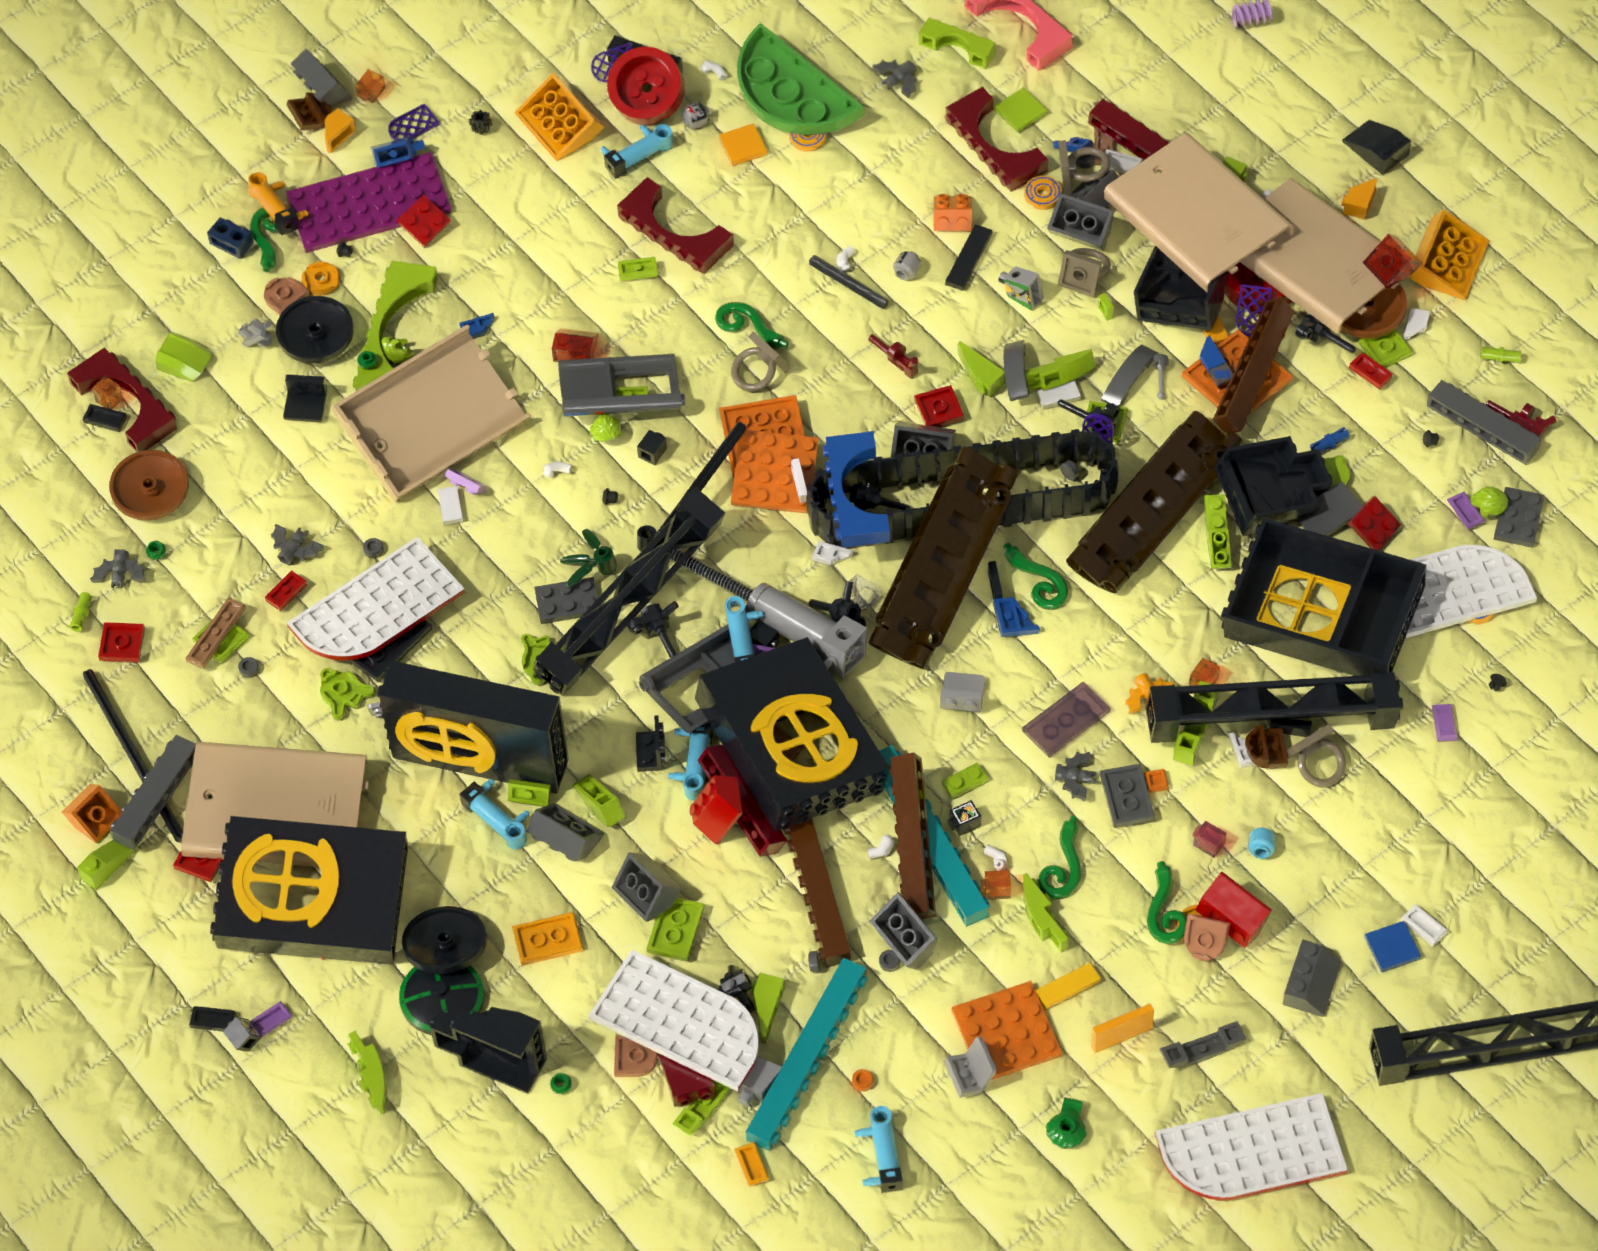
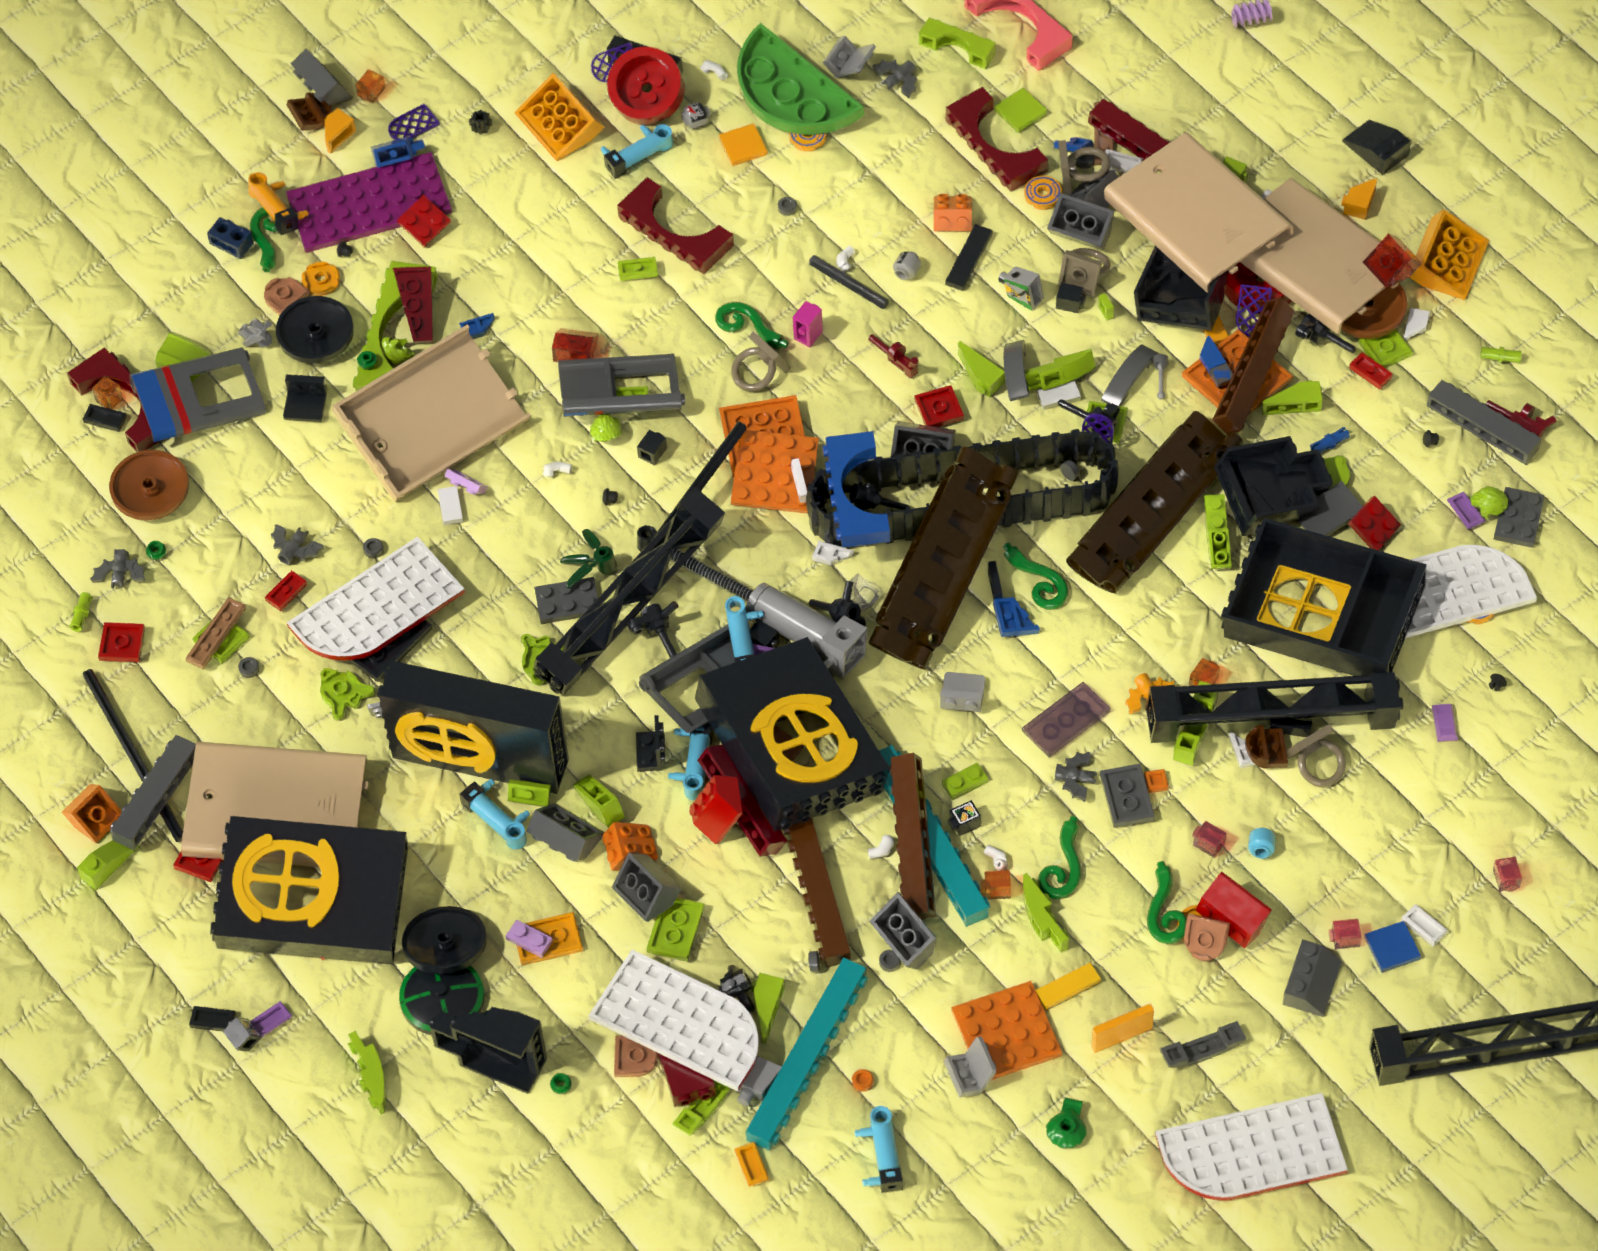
none -> dark grey piece [129,347,266,442]
none -> dark red wing [393,266,433,343]
none -> lavender plate [506,920,553,958]
none -> orange bracket [602,822,658,871]
none -> dark grey tile [778,197,797,216]
none -> dark pink brick [793,301,823,348]
none -> light grey bracket [822,36,876,78]
none -> black brick [1056,282,1086,313]
none -> lime slope [1262,380,1322,415]
none -> clear pink brick [1328,919,1362,950]
none -> clear pink brick [1493,856,1522,892]

